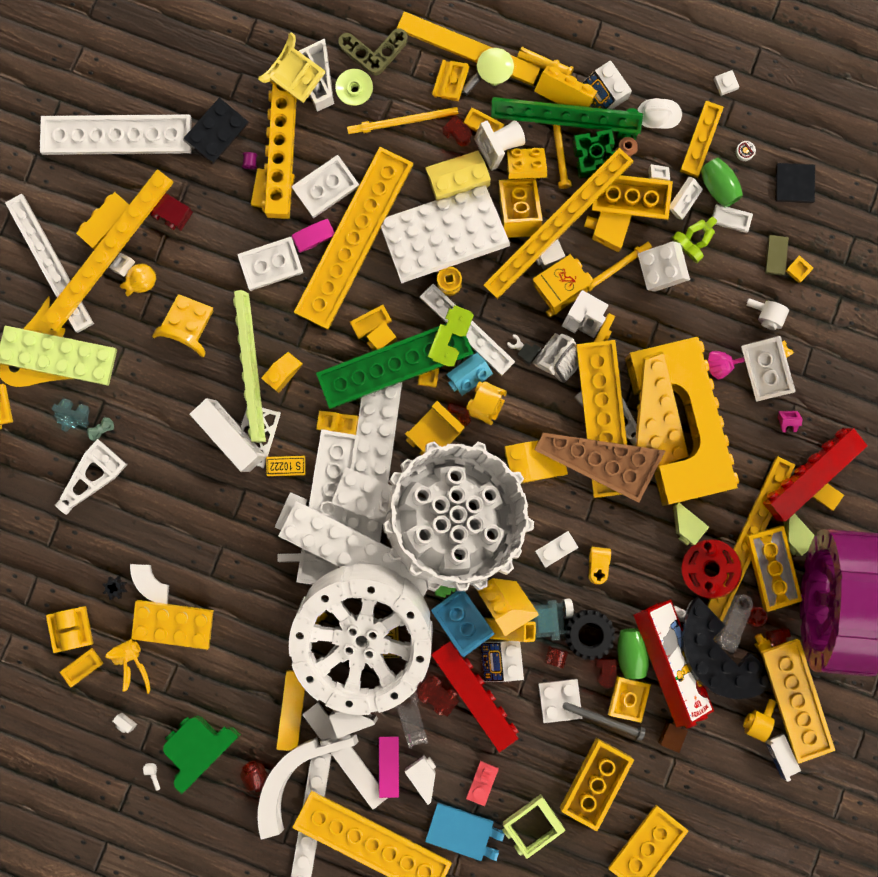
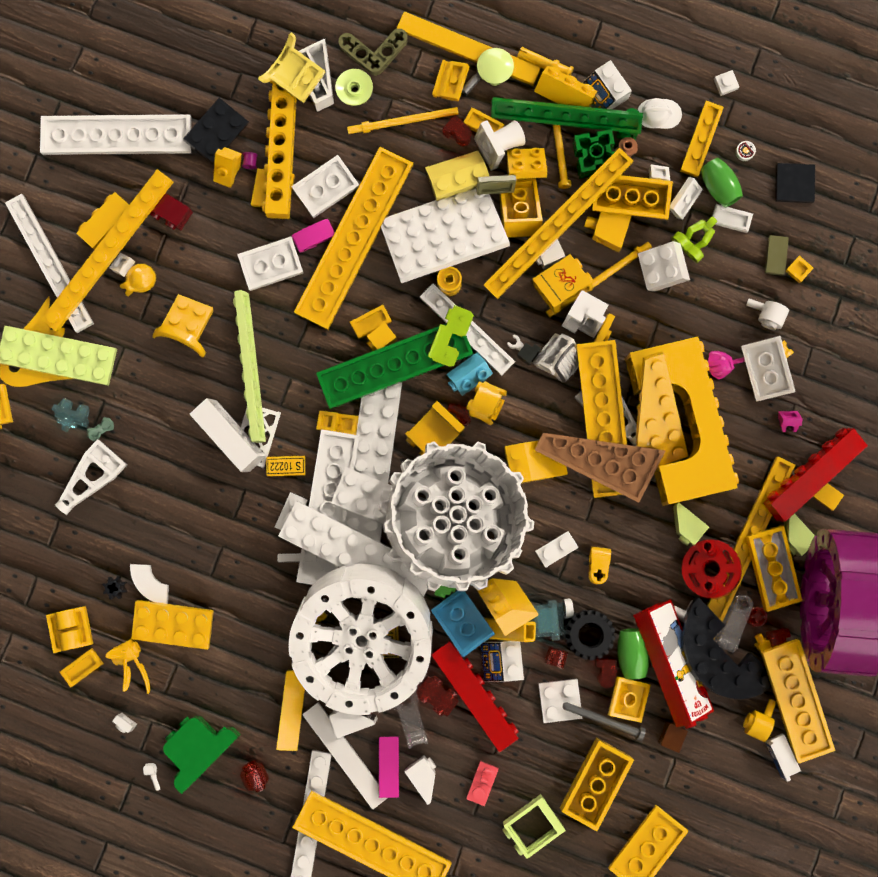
white arch [258,734,359,840] -> none
yellow slope [261,352,303,393] -> none
yellow tile [418,368,439,388] -> none
dark azure tile [425,802,505,861] -> none
none -> yellow brick [213,147,242,188]
none -> olive tile [476,175,516,195]

